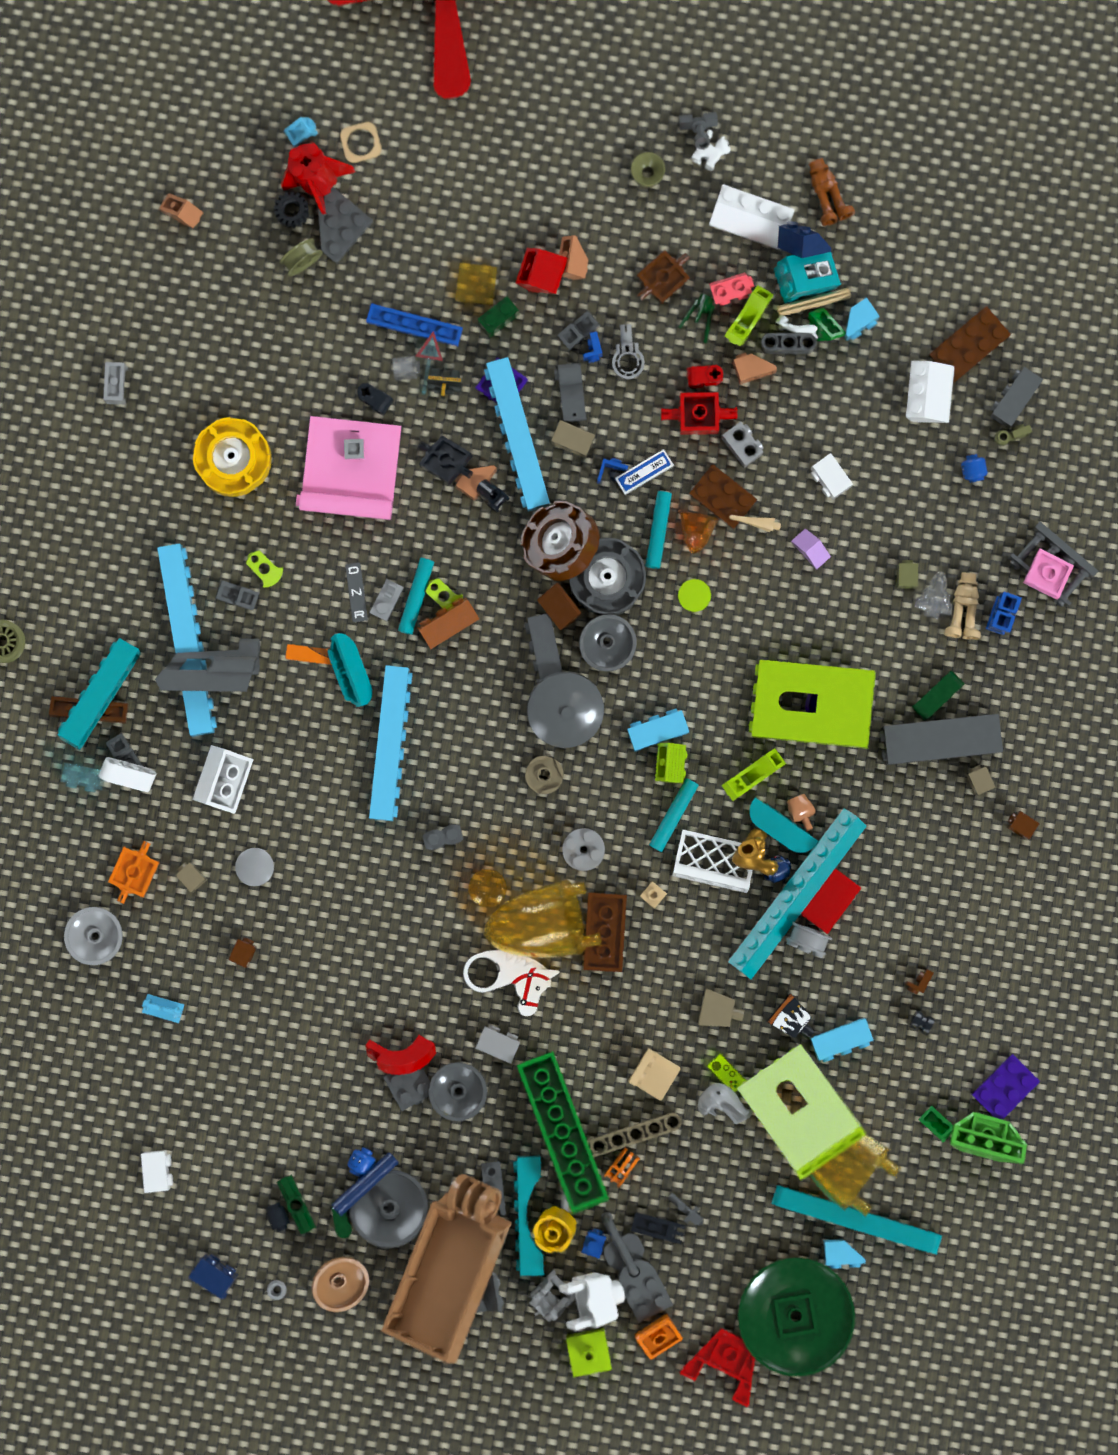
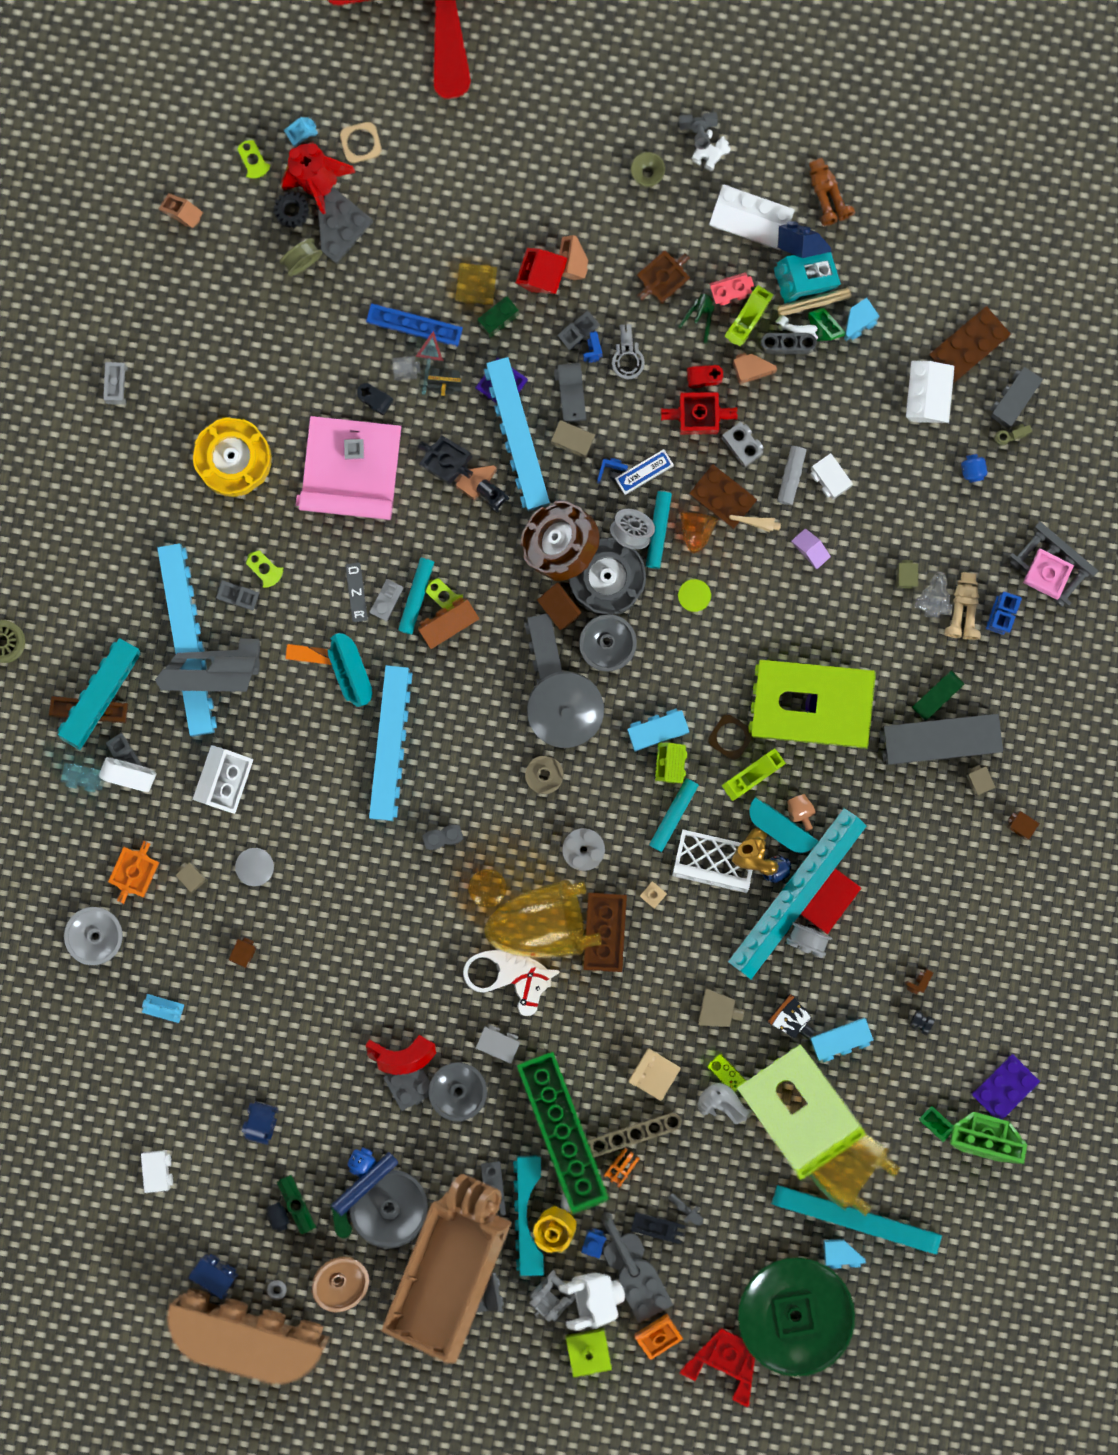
none -> medium nougat brick [168,1288,329,1384]
none -> lime piece [237,140,271,178]
none -> dark blue brick [242,1102,279,1145]
none -> light grey wheel [610,509,655,549]
none -> dark brown piece [708,715,753,760]
none -> light grey axle [777,446,807,505]

